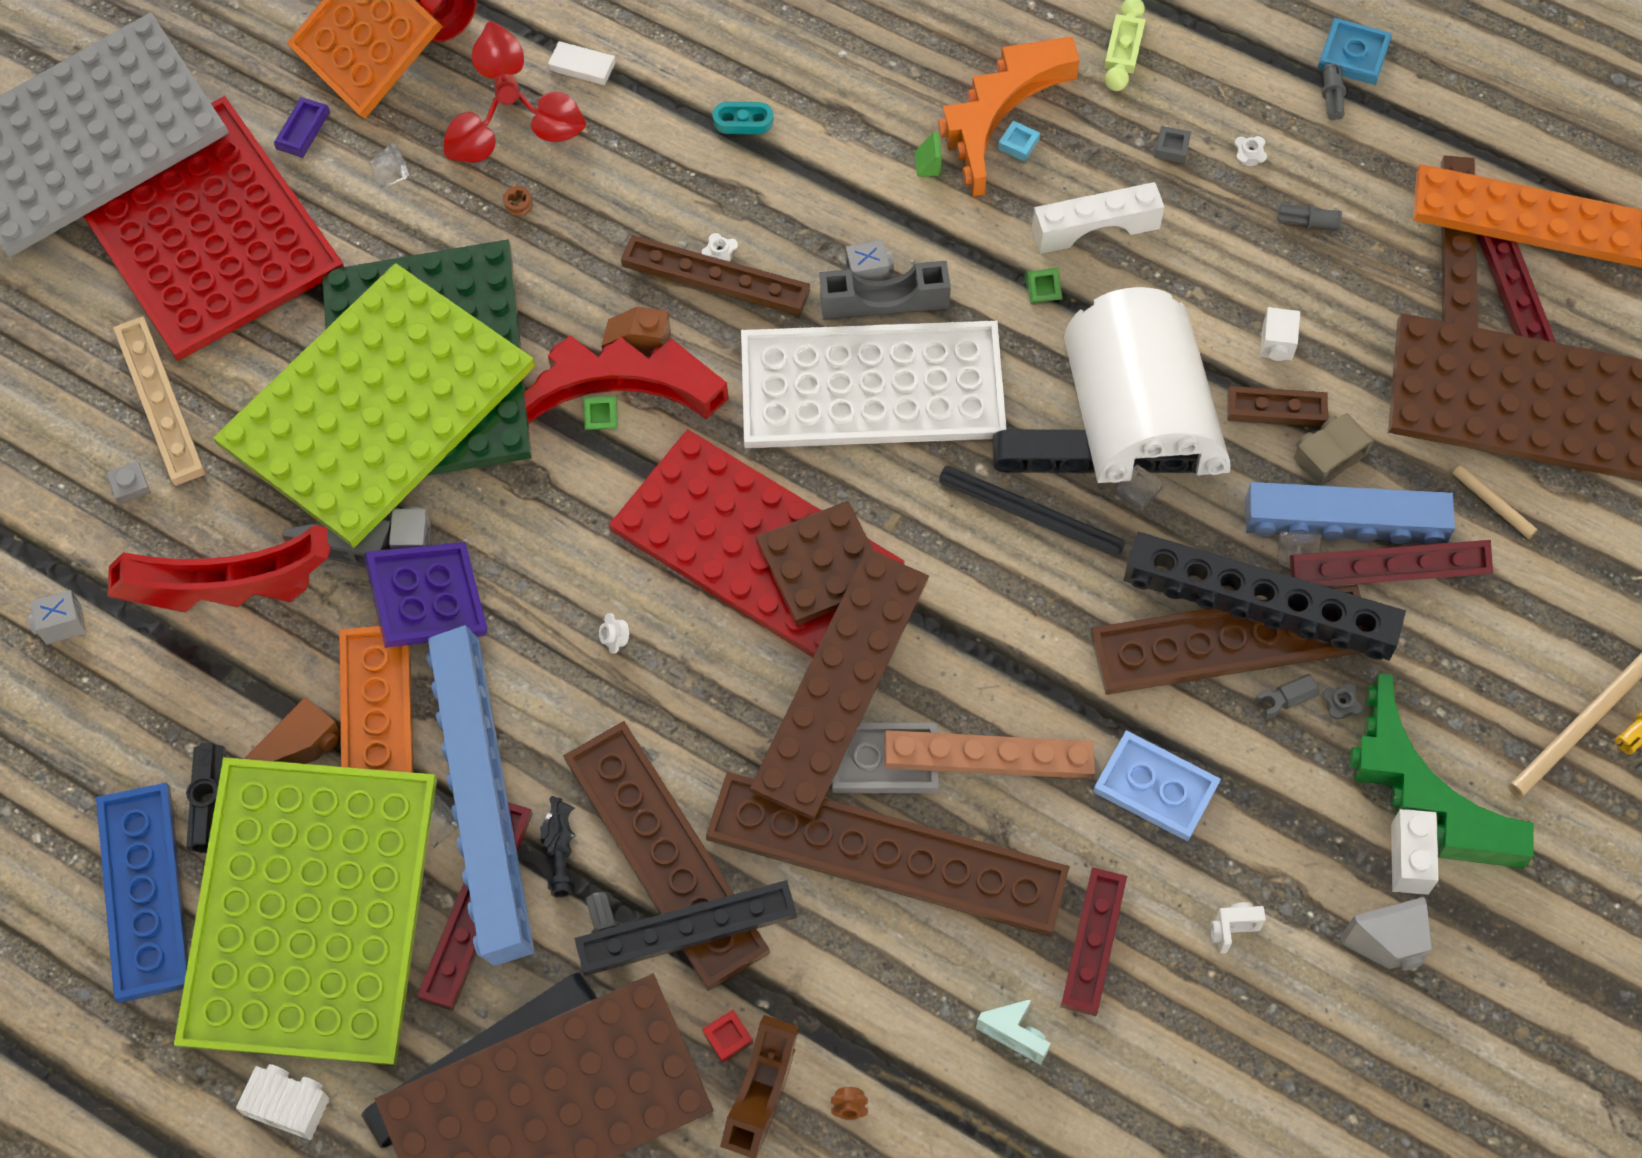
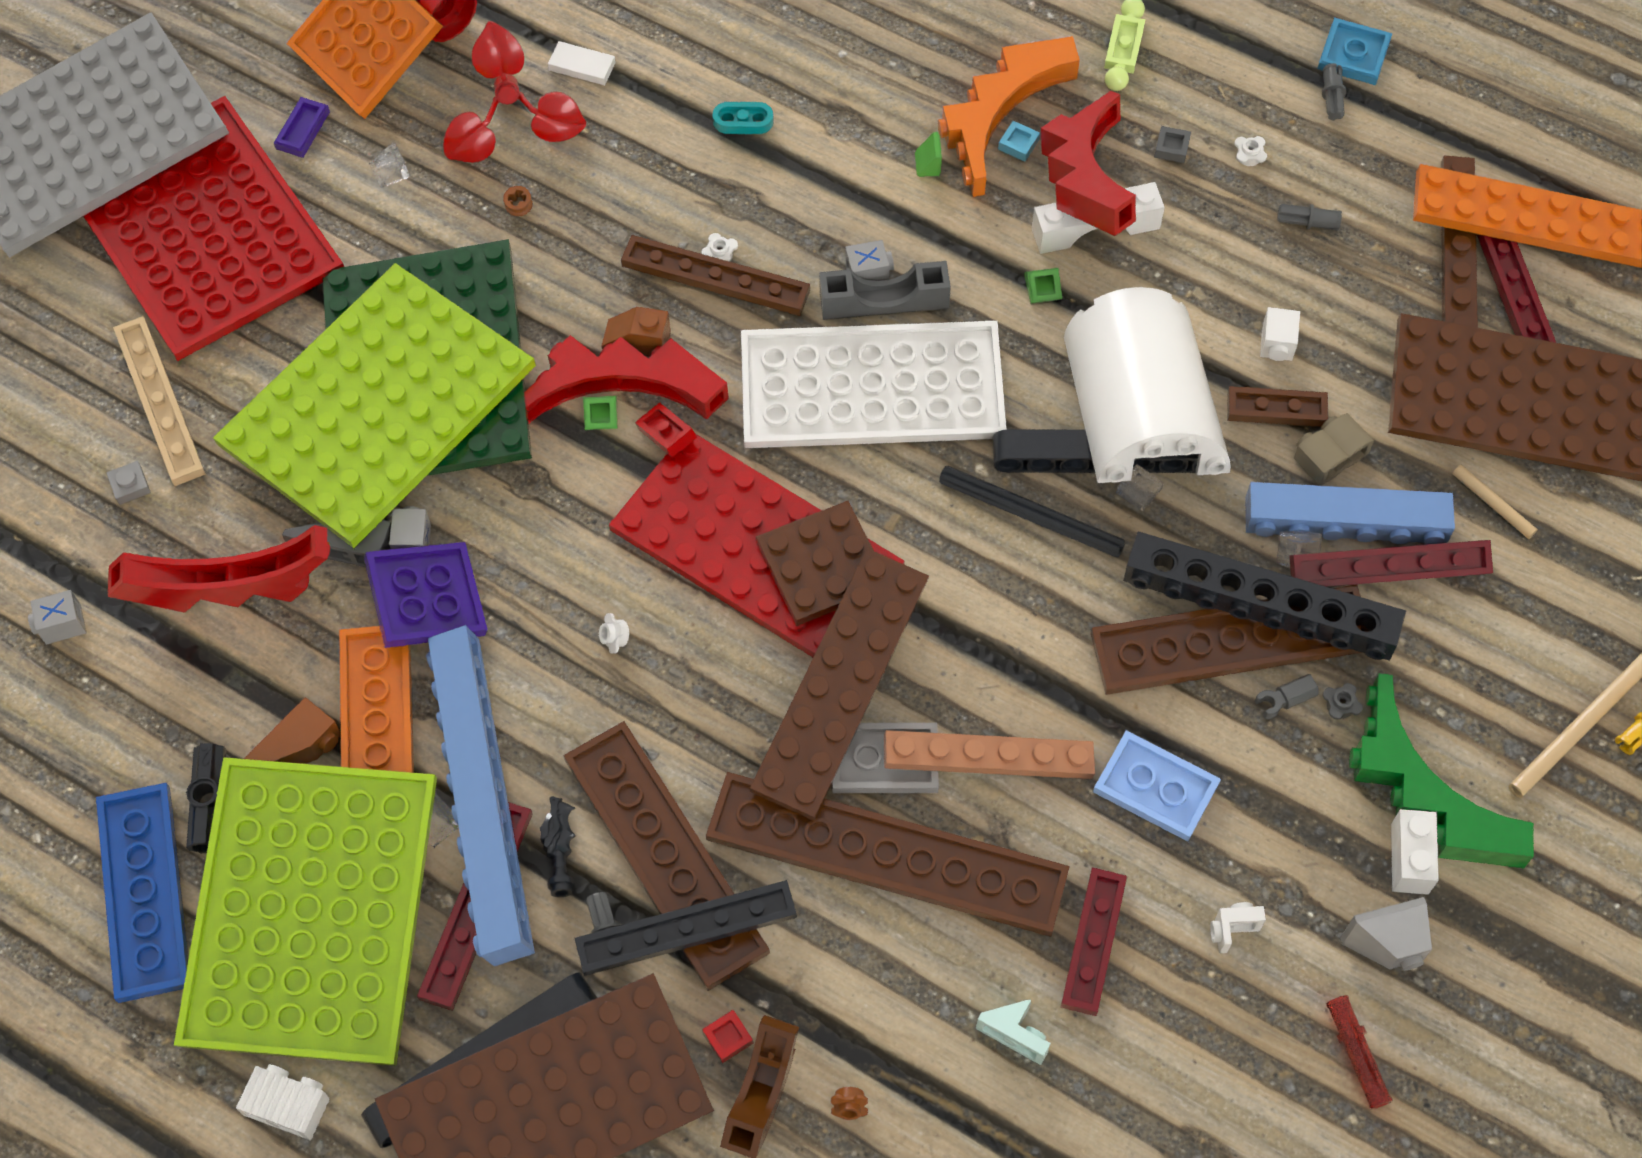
none -> red plate [635,402,697,457]
none -> red arch [1040,91,1136,236]
none -> clear red pin [1326,995,1393,1110]

